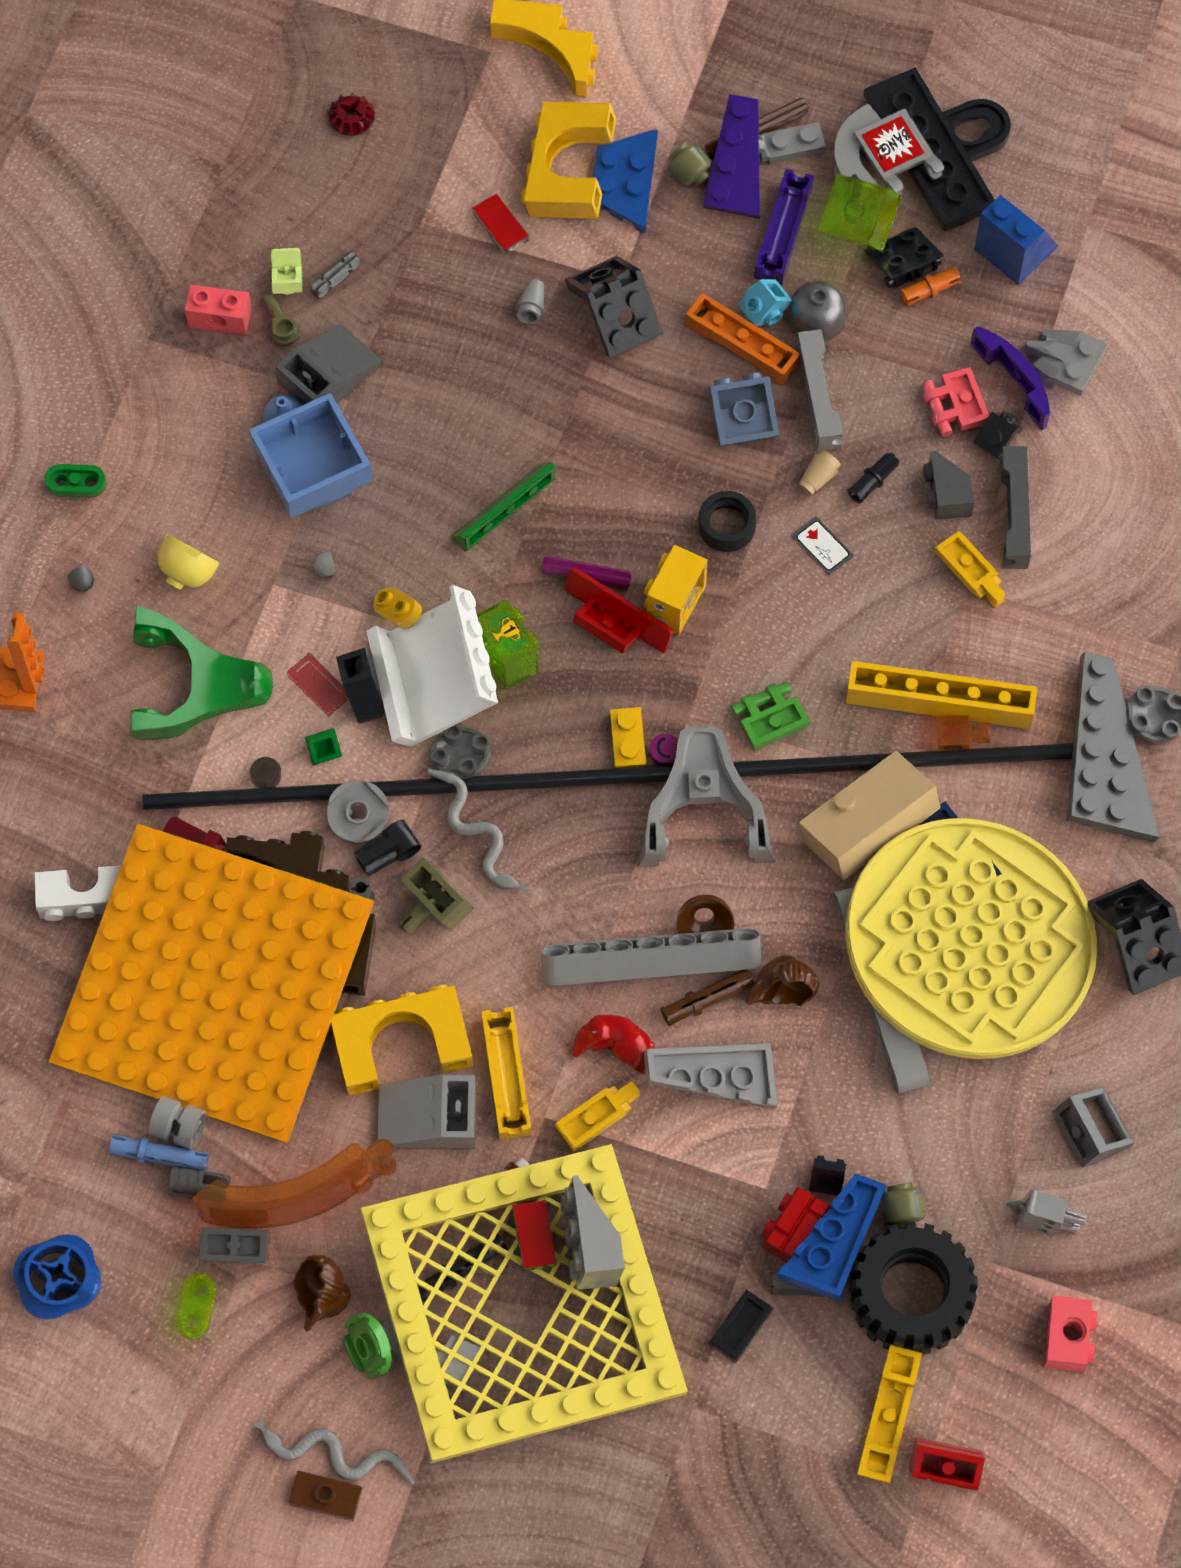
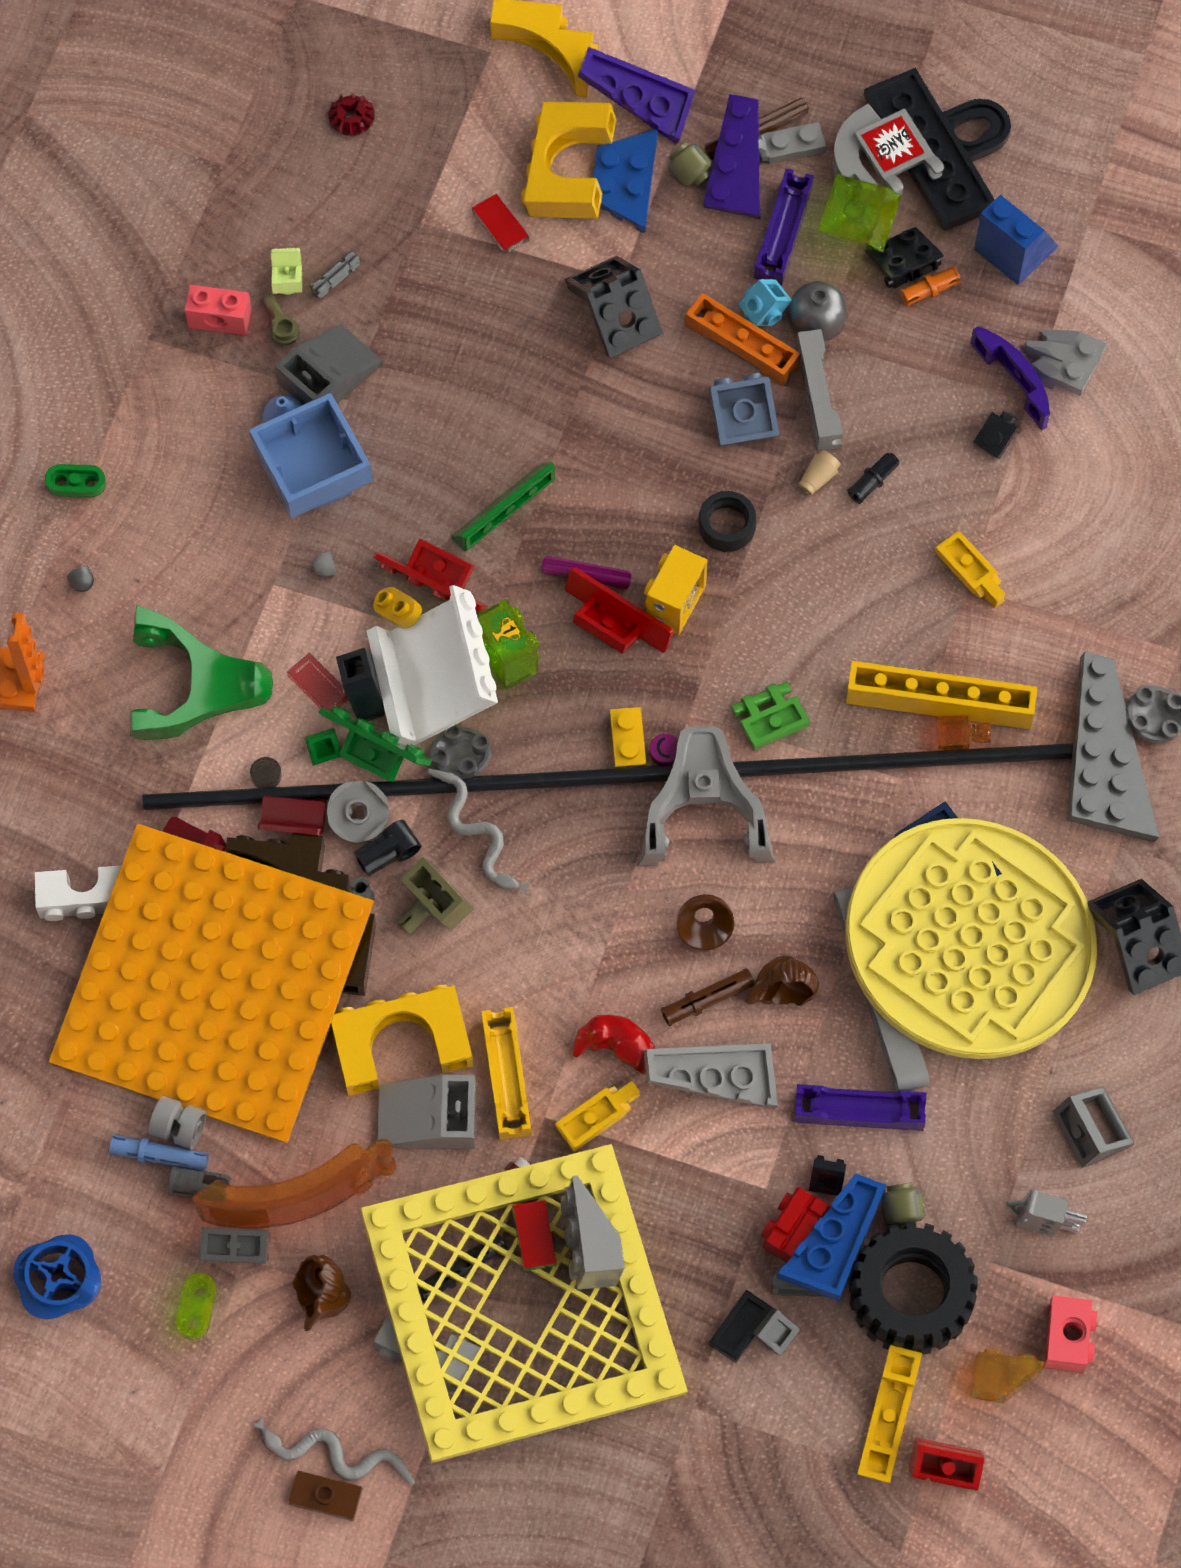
light yellow cylinder [157,534,220,590] -> none
bright green tile [344,1312,392,1379] -> none
light grey cone [515,279,545,325] -> none
light grey beam [541,928,762,985] -> none
white sticker [791,516,854,575] -> none
tan brick [799,751,941,880] -> none
coral plate [922,367,990,437] -> none
dark grey slope [924,451,974,519] -> none
dark grey piece [1000,446,1031,569] -> none
none -> dark red panel [258,795,326,835]
none -> green bracket [318,705,432,782]
none -> red bracket [373,538,488,612]
none -> dark purple wing [578,47,696,145]
none -> plate [752,1307,801,1356]
none -> dark purple piece [794,1084,927,1131]
none -> clear yellow slope [971,1349,1044,1403]

